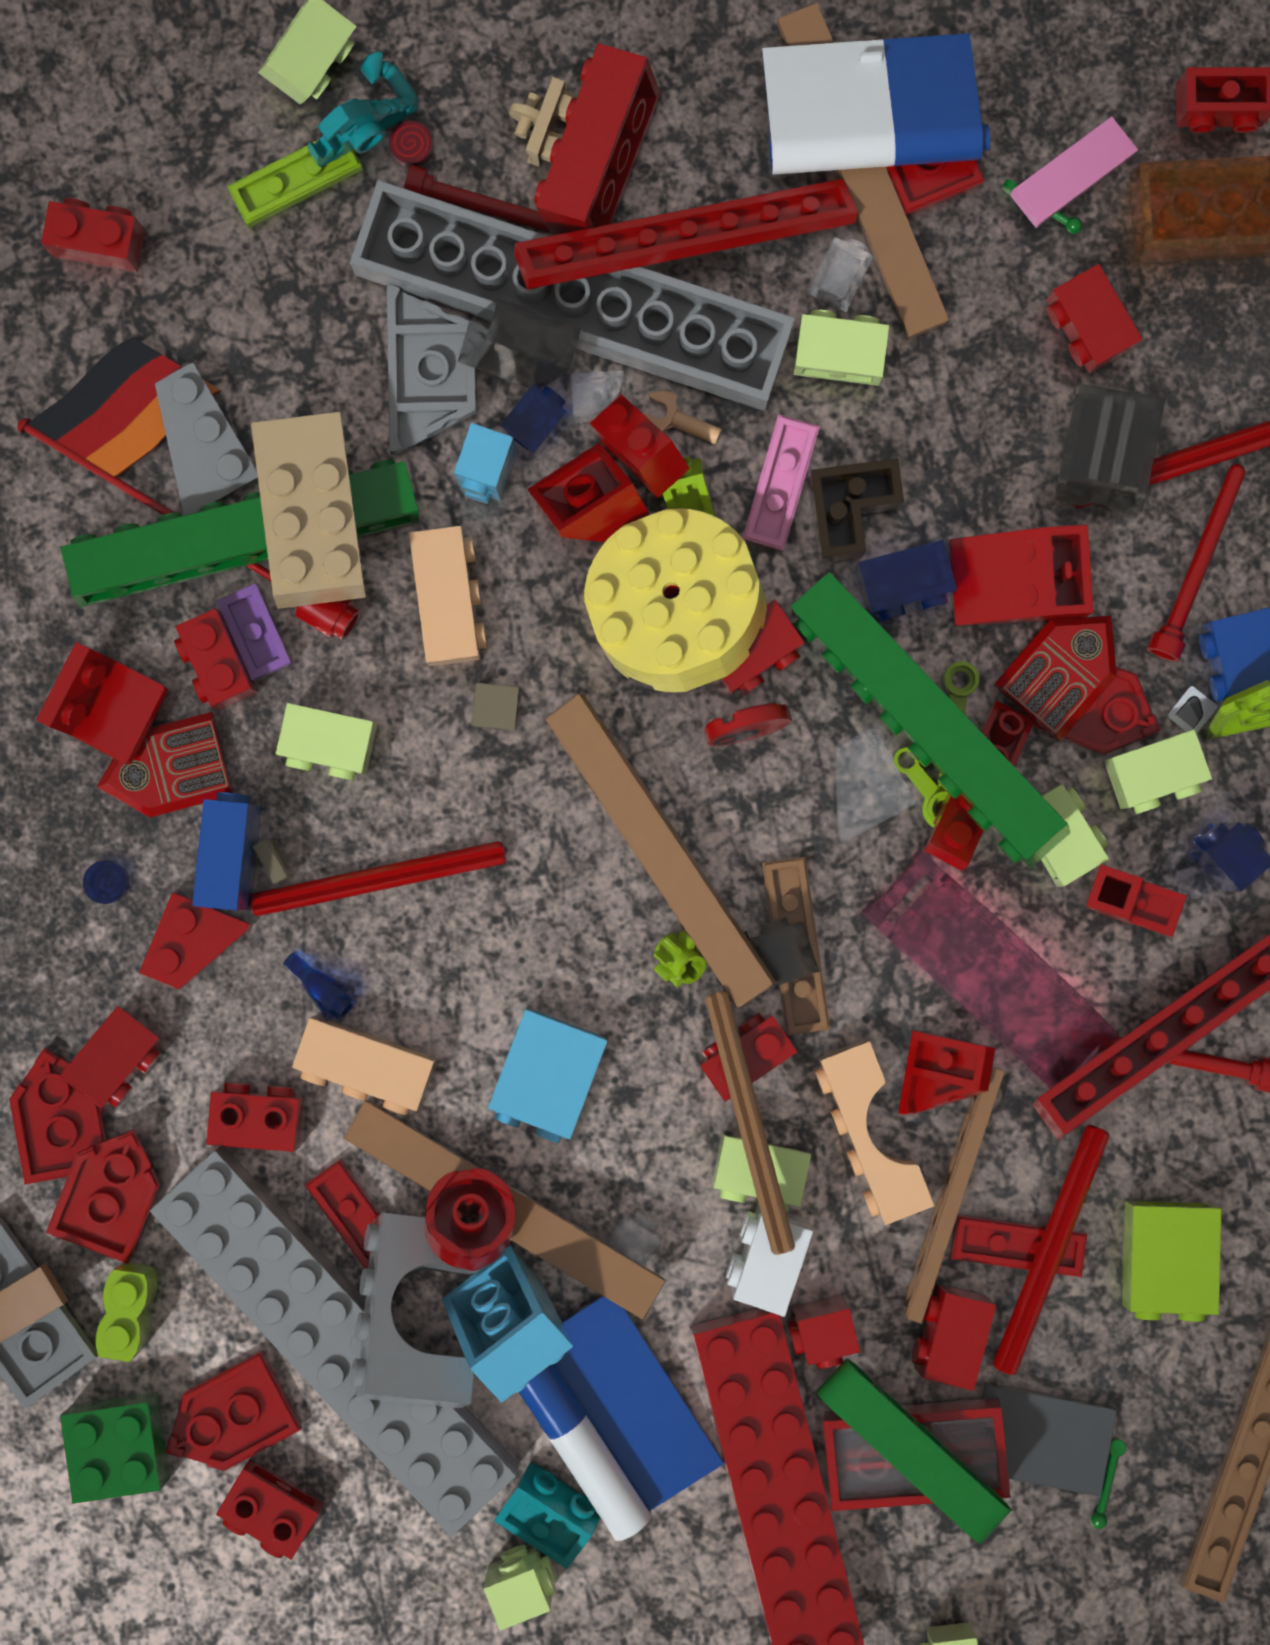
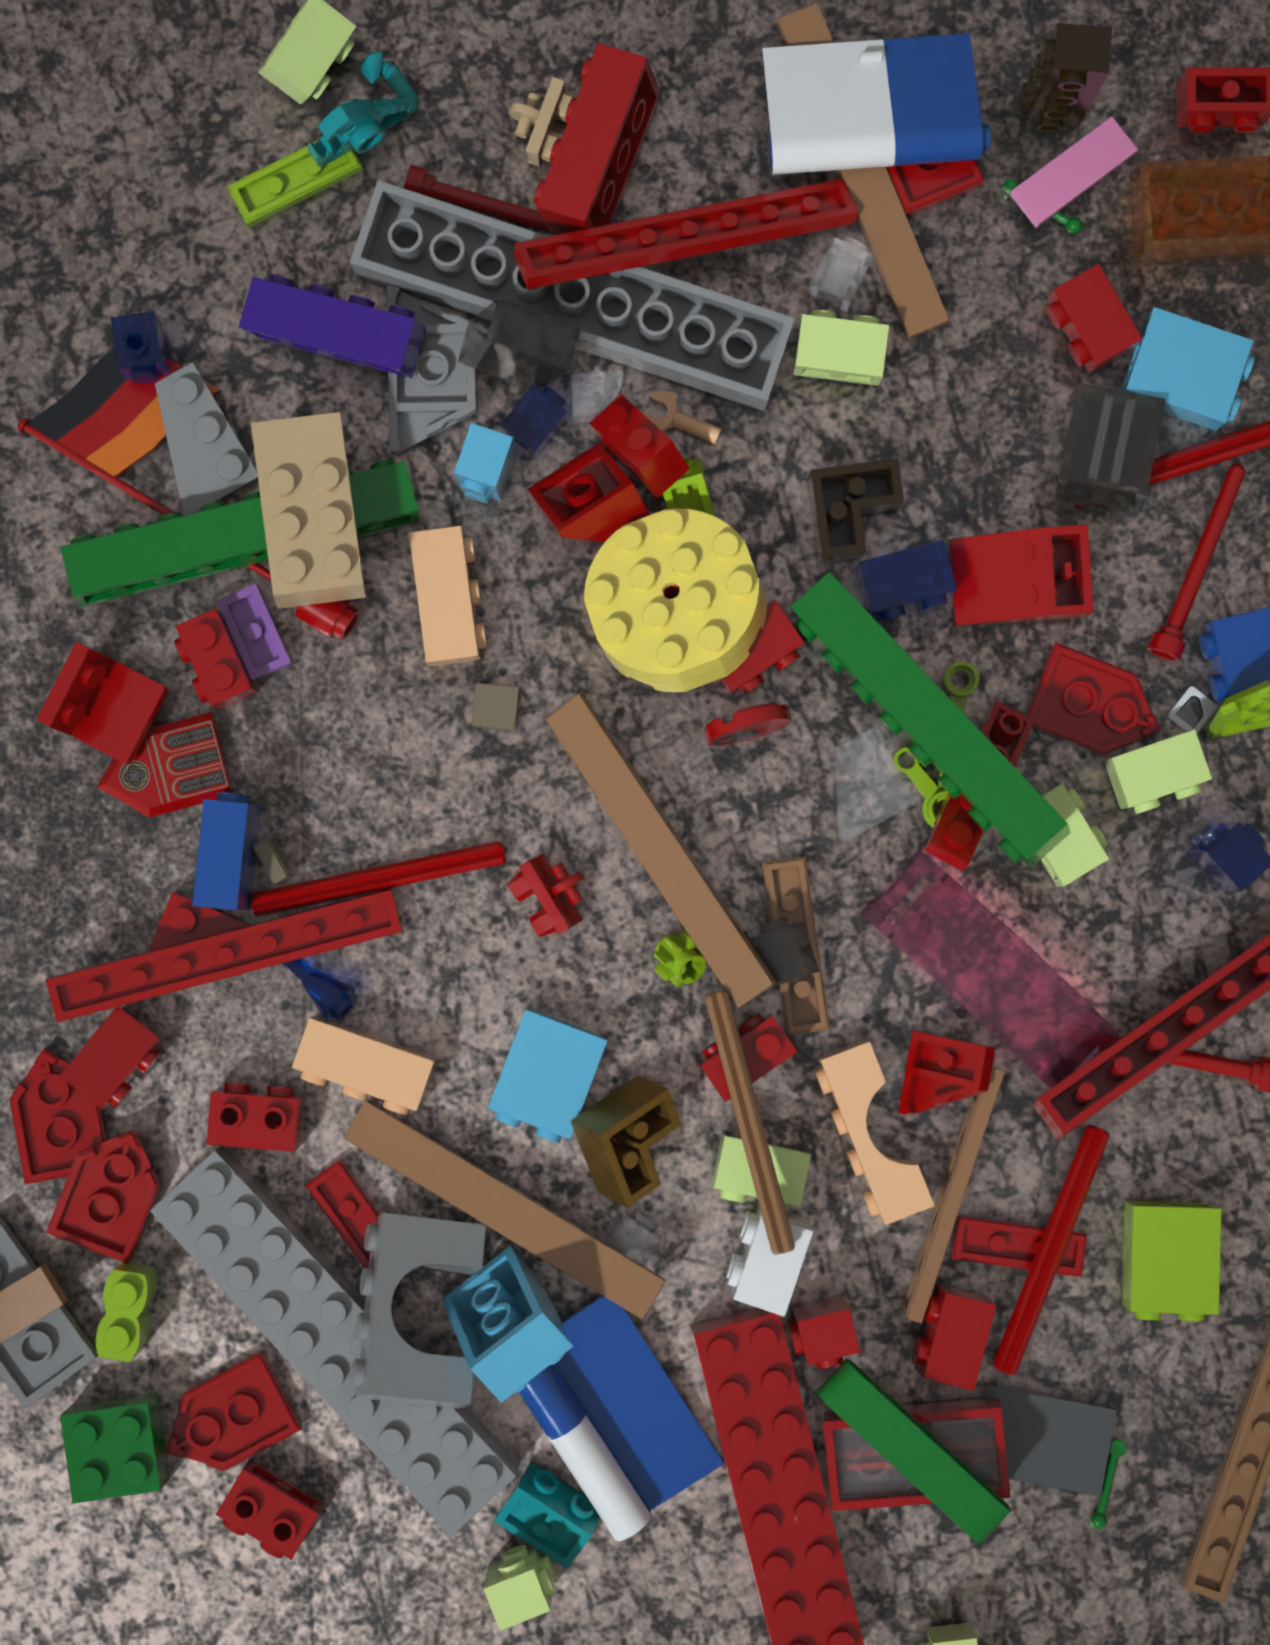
red brick [41,198,145,272] -> none
clear blue tile [83,861,129,904] -> none
yellowish green brick [276,703,378,781] -> none
dark red tile [389,121,434,168] -> none
red brick [424,1168,516,1271] -> none
bright pink tile [743,414,820,552] -> none
red tile [993,615,1117,742] -> none
red brick [1086,864,1187,938] -> none
none -> red plate [45,888,402,1023]
none -> clear blue brick [111,311,170,384]
none -> dark purple brick [239,274,427,379]
none -> red hips [507,853,585,937]
none -> pearl gold brick [570,1075,681,1208]
none -> dark brown brick [1020,23,1113,132]
none -> medium azure brick [1118,307,1255,431]

